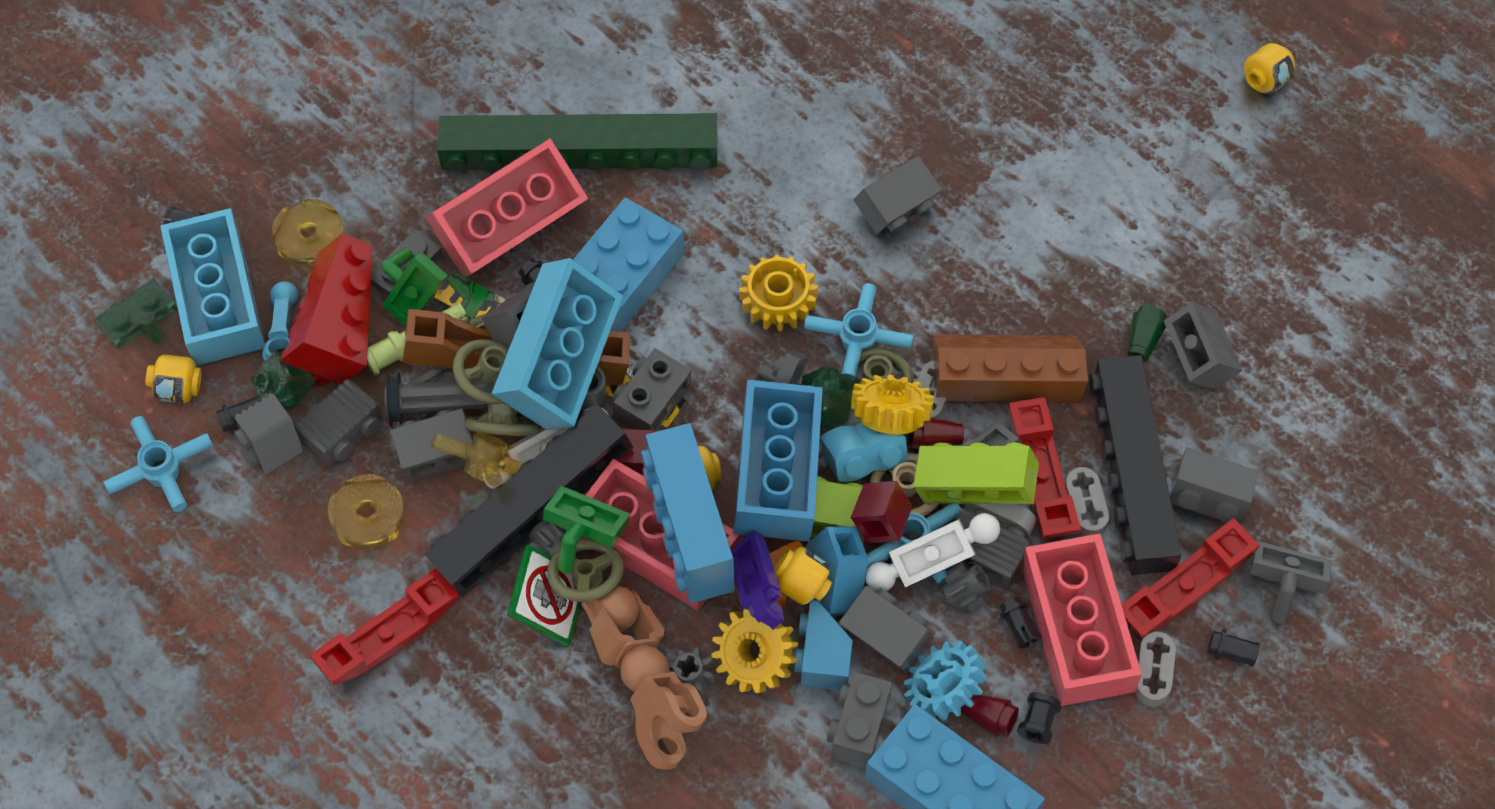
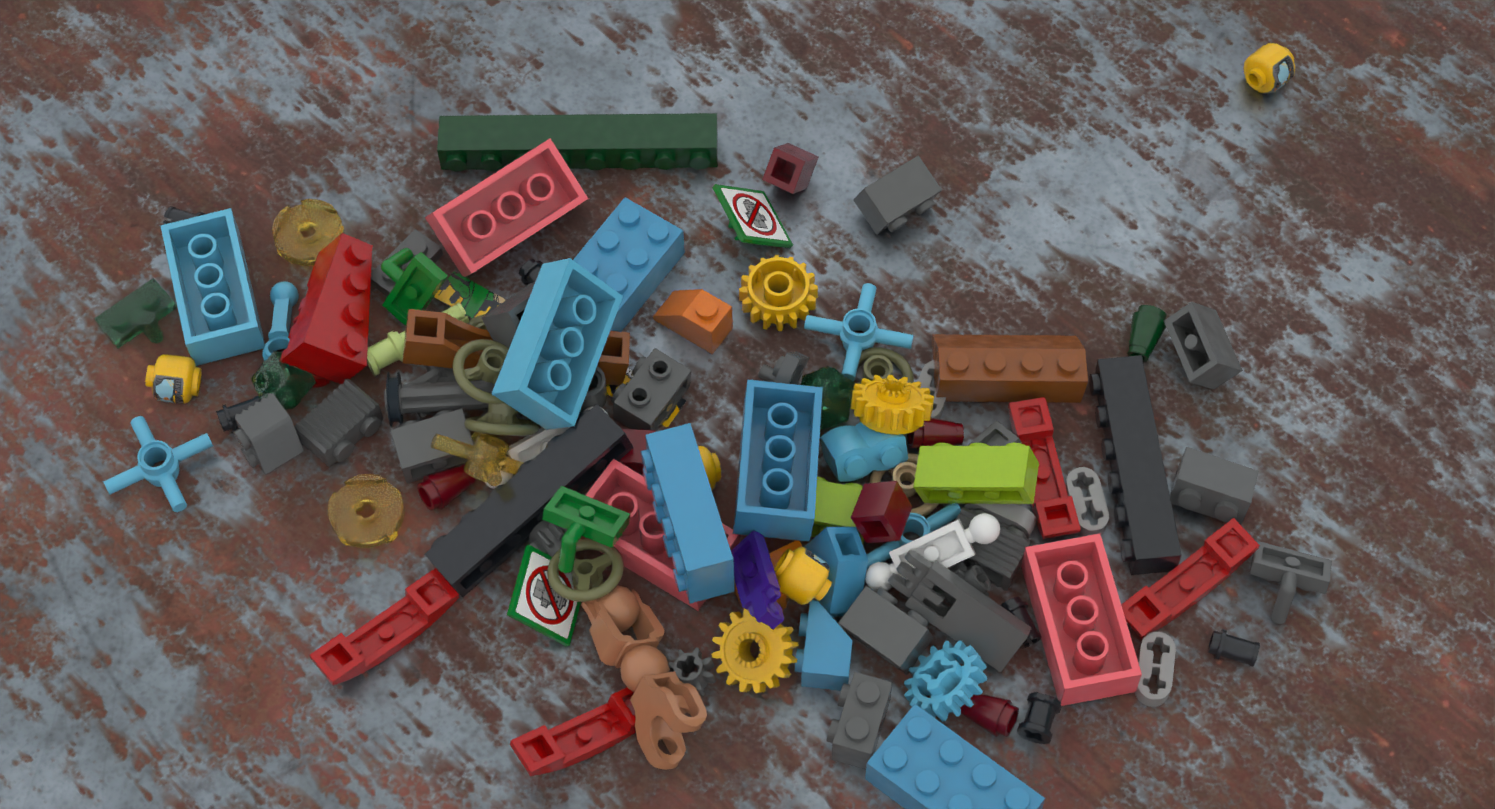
none -> dark red cone [417,464,476,511]
none -> red slope [510,687,636,776]
none -> orange slope [653,289,733,354]
none -> piece [712,184,793,248]
none -> dark red brick [762,143,819,194]
none -> dark grey hinge [888,550,1032,672]

